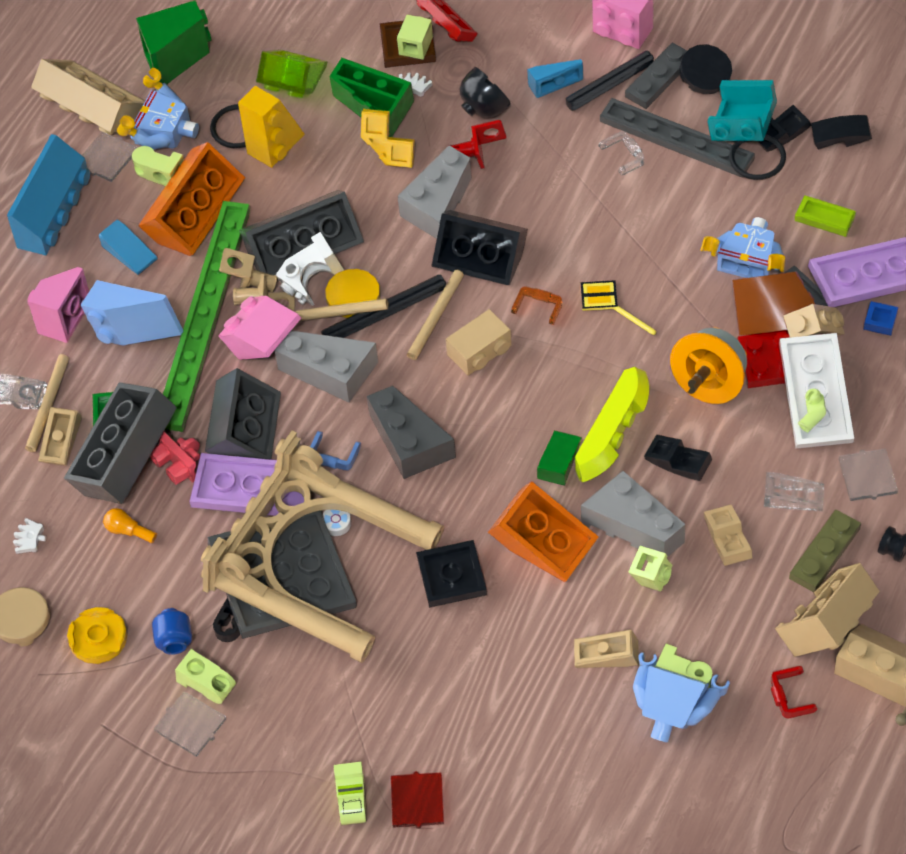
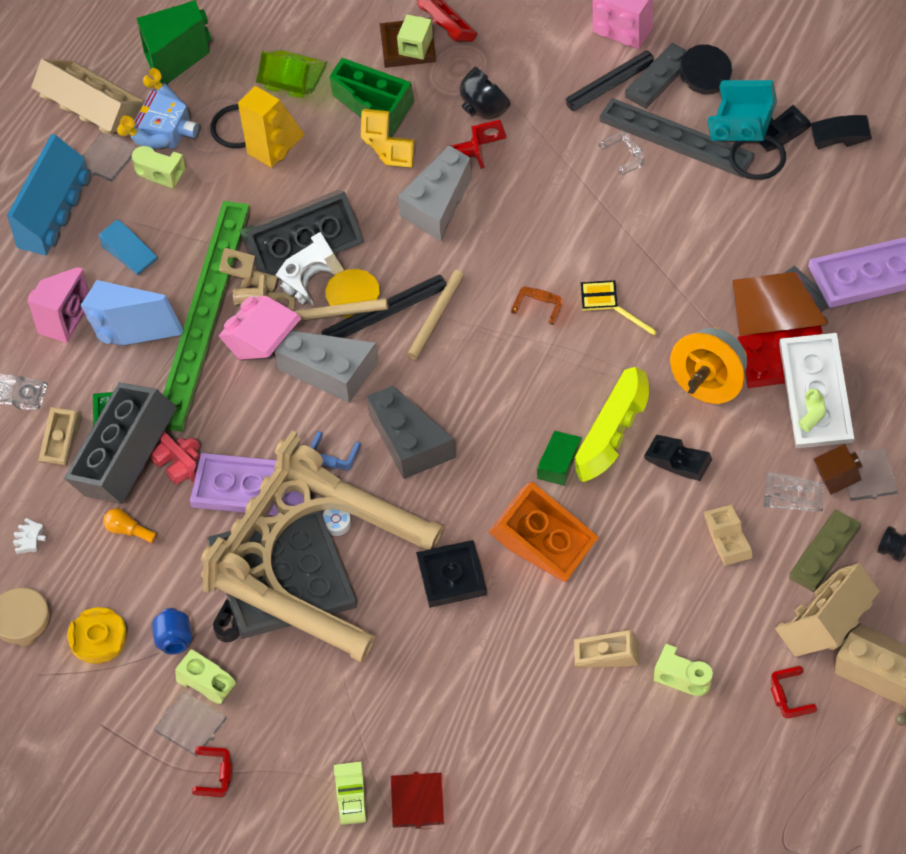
tan piece [25,354,69,452] -> none
orange slope [138,142,245,256] -> none
dark grey slope [205,368,281,460] -> none
white piece [399,73,432,97] -> none
black slope [431,210,528,285] -> none
tan brick [446,309,511,375] -> none
dark azure slope [527,59,583,98] -> none
light grey wedge [581,471,685,557] -> none
yellowish green brick [628,546,673,592] -> none
light blue torso [633,652,730,742] -> none
light blue torso [700,217,785,278] -> none
tan bracket [784,304,844,338] -> none
lime tile [795,195,856,237] -> none
blue plate [864,301,898,336] -> none
none -> red piece [192,746,232,797]
none -> reddish brown brick [813,444,863,495]

